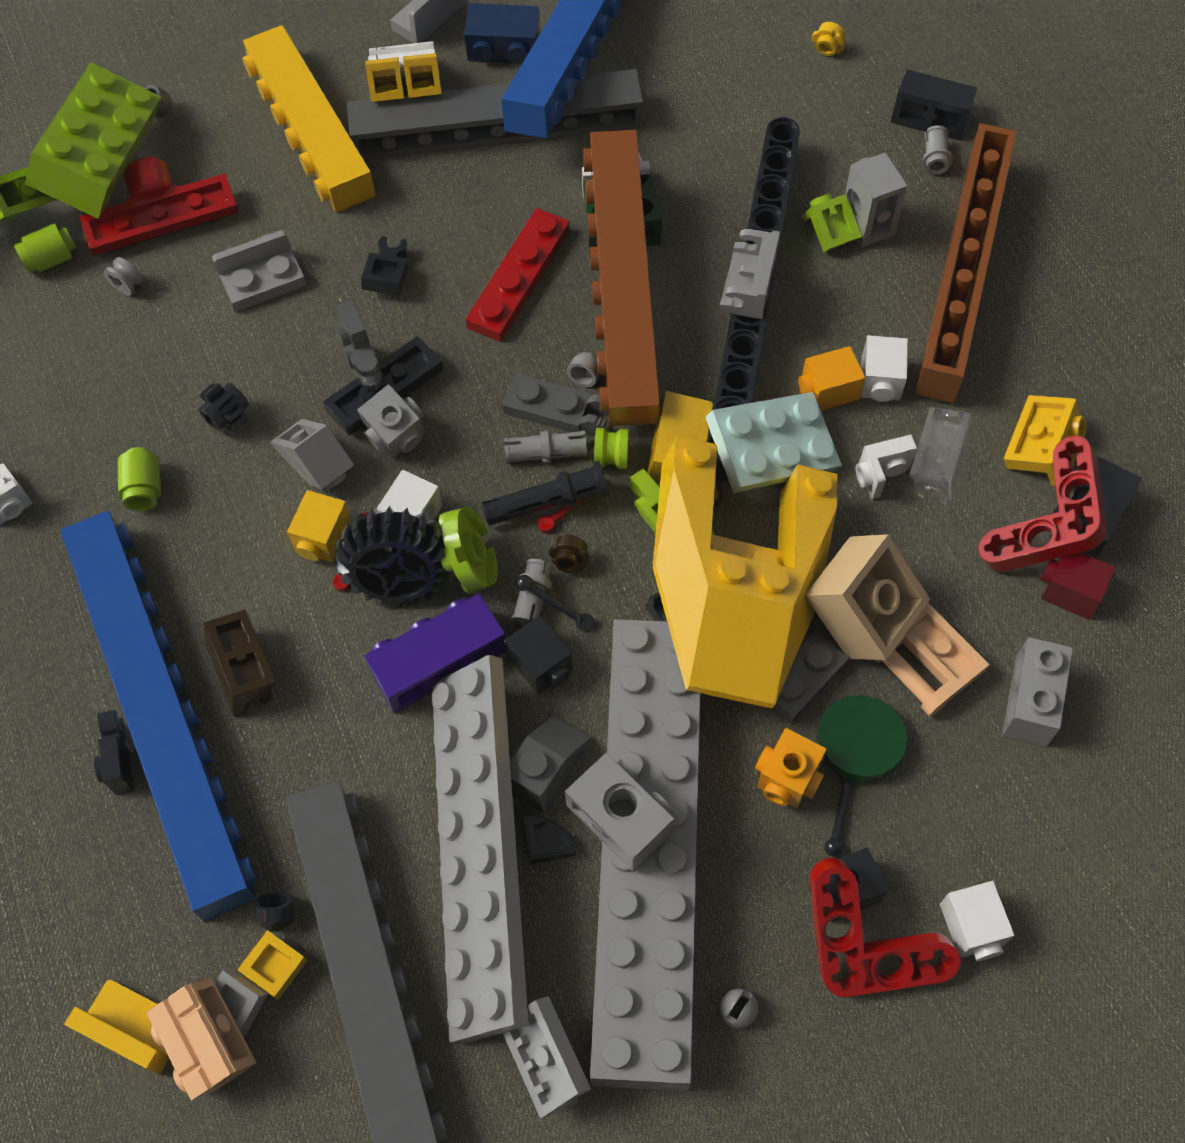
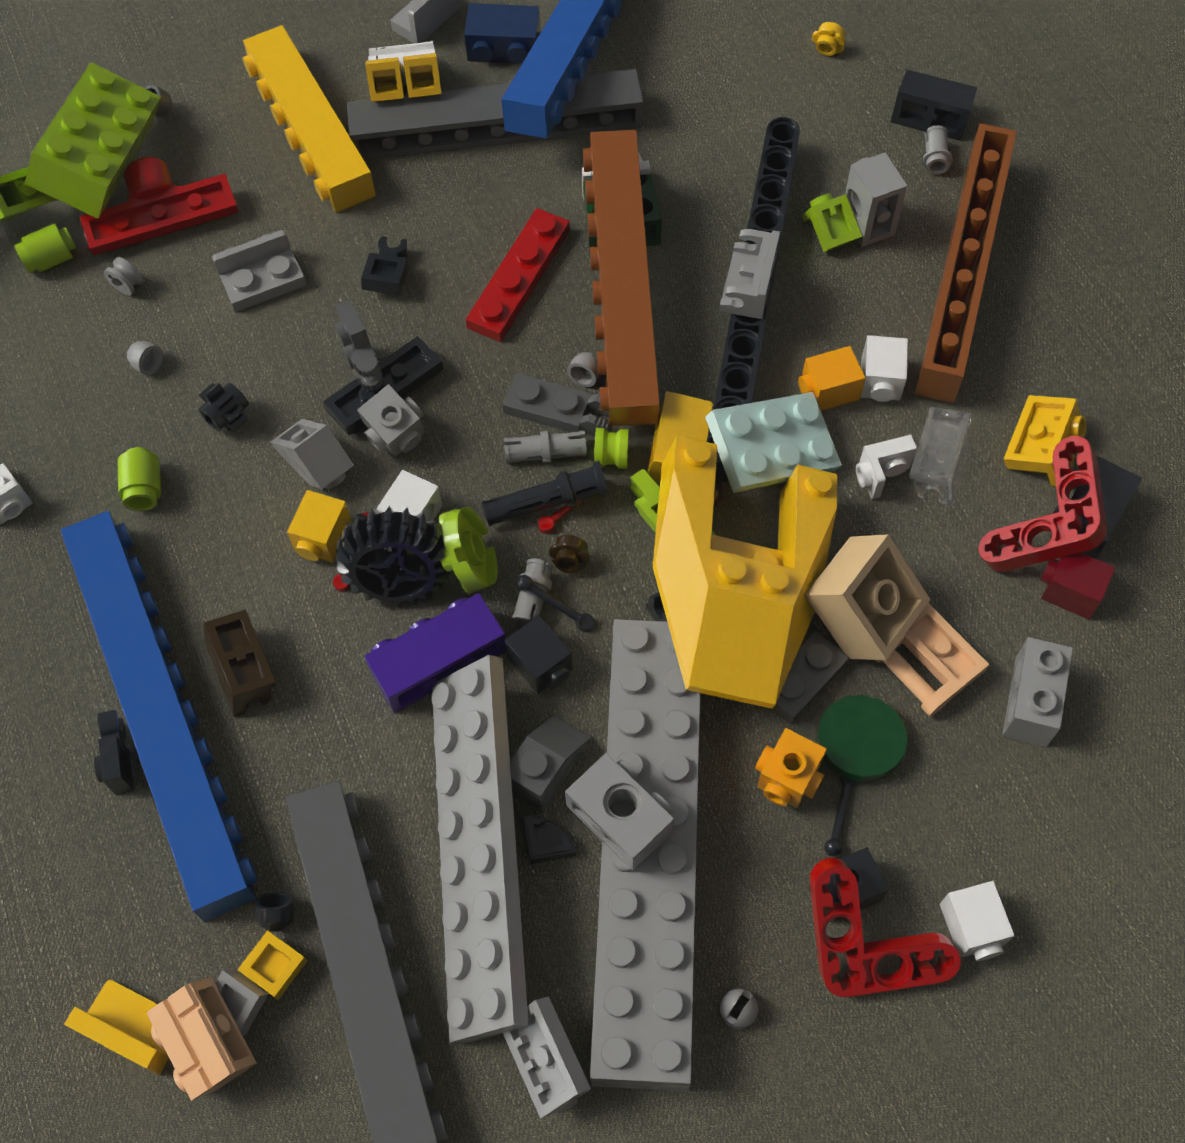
none -> light grey hinge [127,341,163,375]

